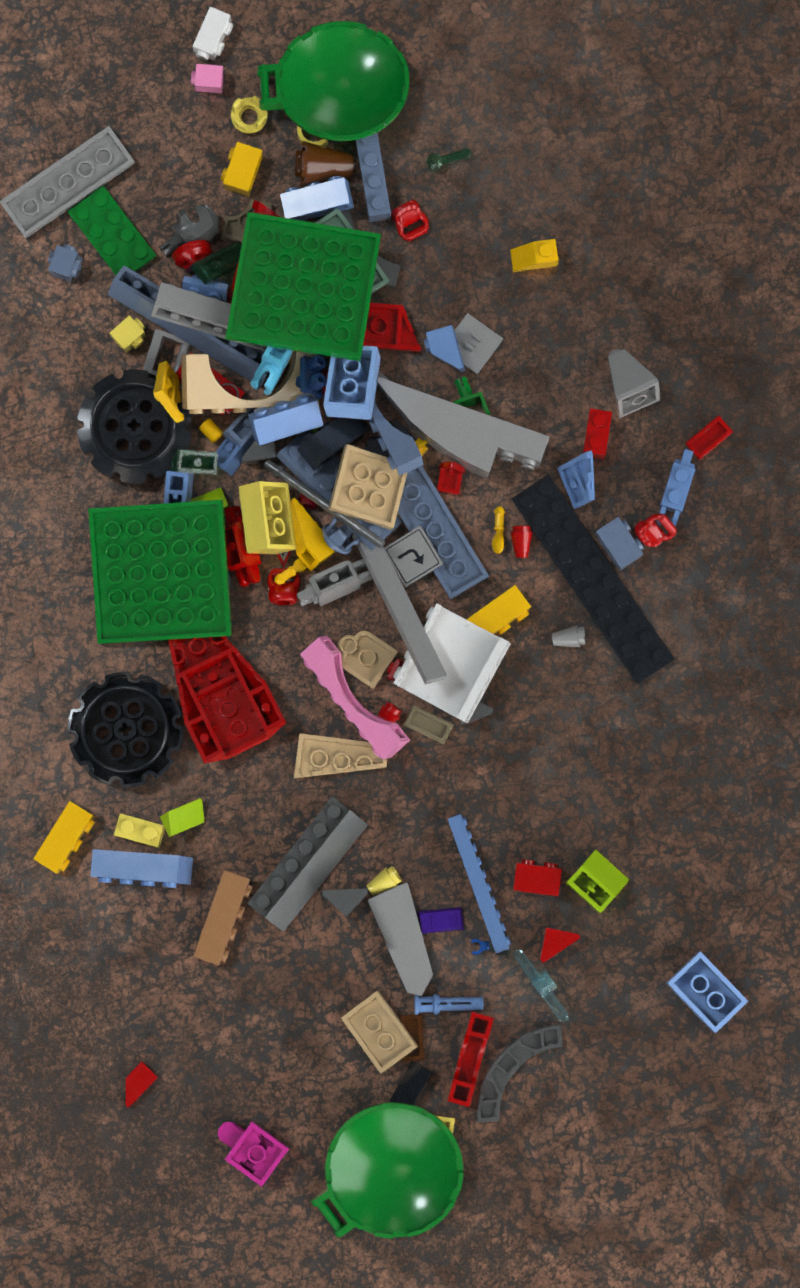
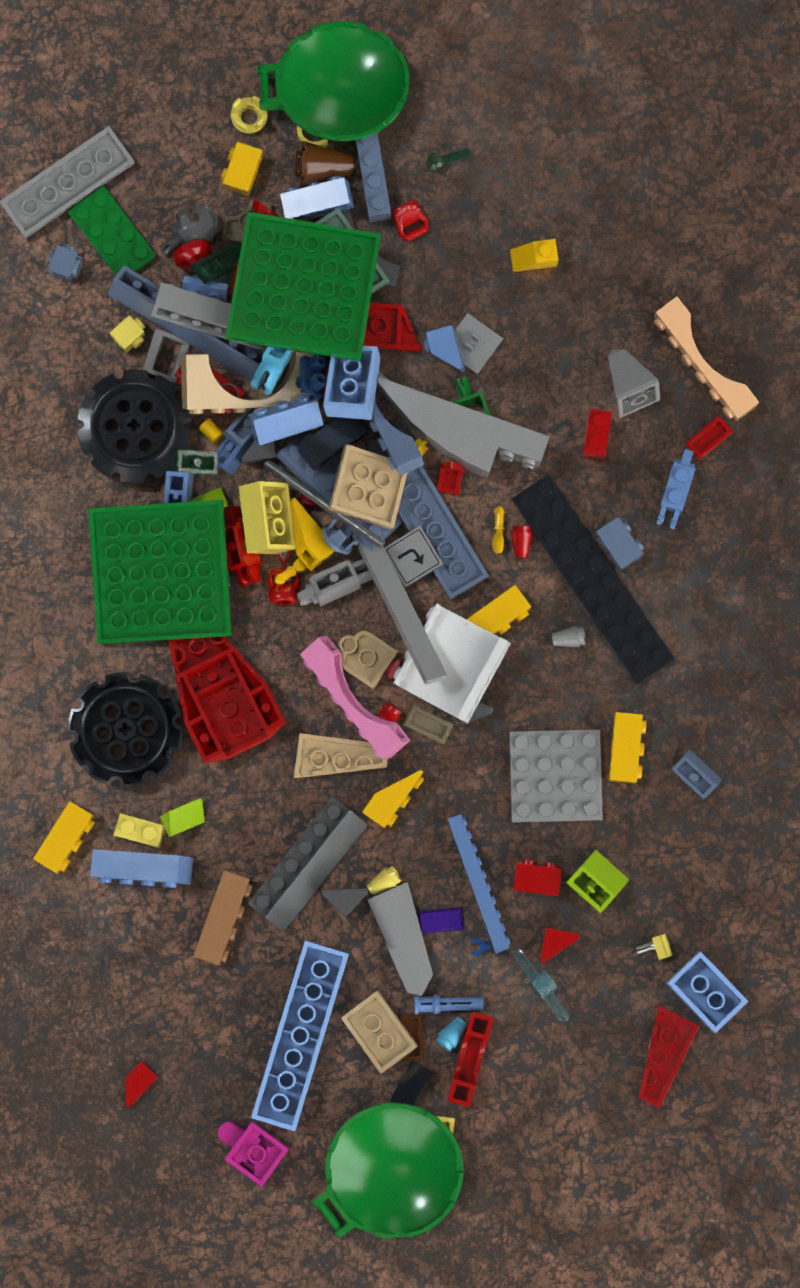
yellow wing [153,361,184,423] -> none
bright pink brick [191,64,224,93] -> none
white brick [193,7,233,61] -> none
dark grey tile [476,1024,563,1123] -> none
medium blue wing [557,450,595,509] -> none
red piece [635,514,677,547] -> none
none -> light blue brick [251,941,349,1131]
none -> yellow slope [362,770,424,829]
none -> medium azure cone [435,1017,467,1052]
none -> light grey plate [509,730,603,823]
none -> yellow brick [608,712,646,784]
none -> light yellow piece [636,933,673,960]
none -> red wing [639,1005,700,1109]
none -> light nougat arch [654,297,759,422]
none -> sand blue slope [671,750,722,800]

